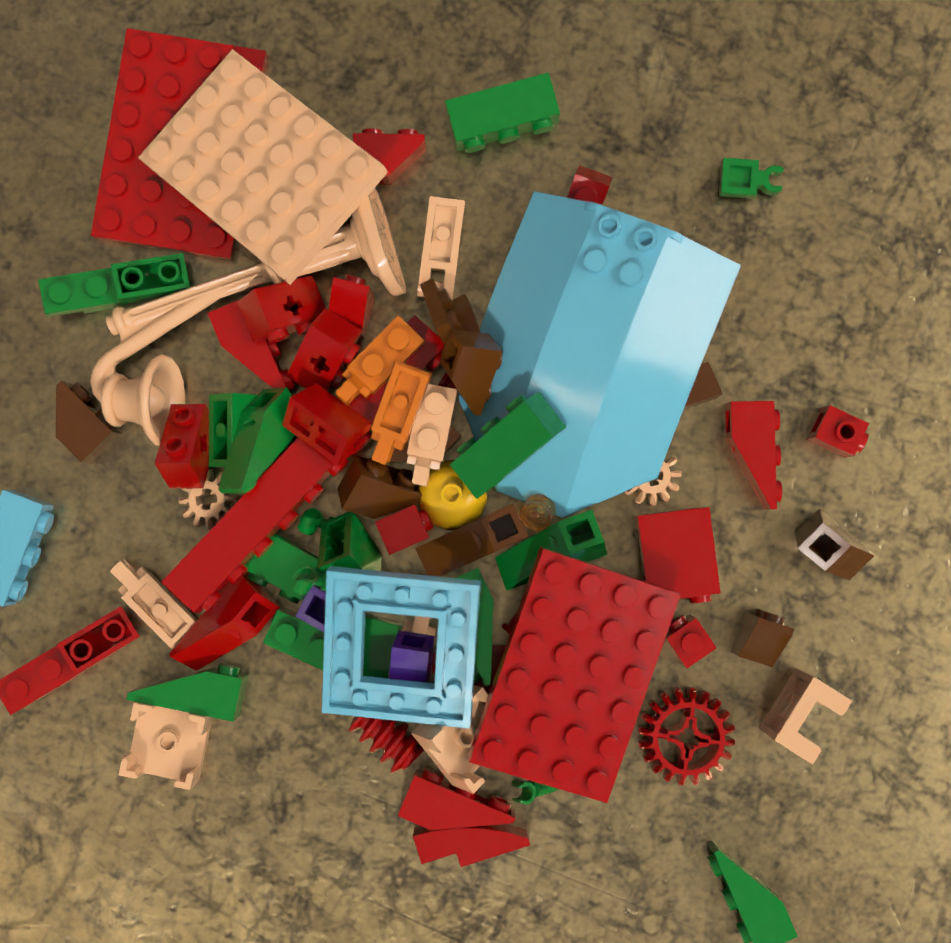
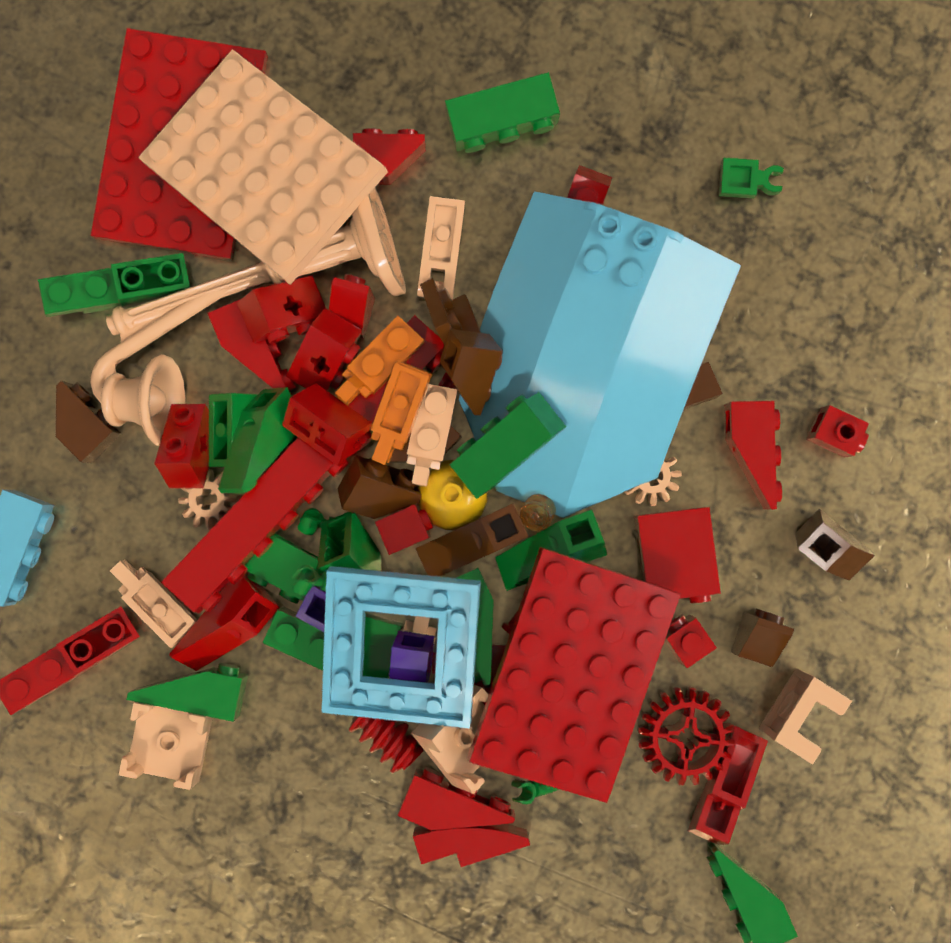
none -> red slope [687,726,768,846]

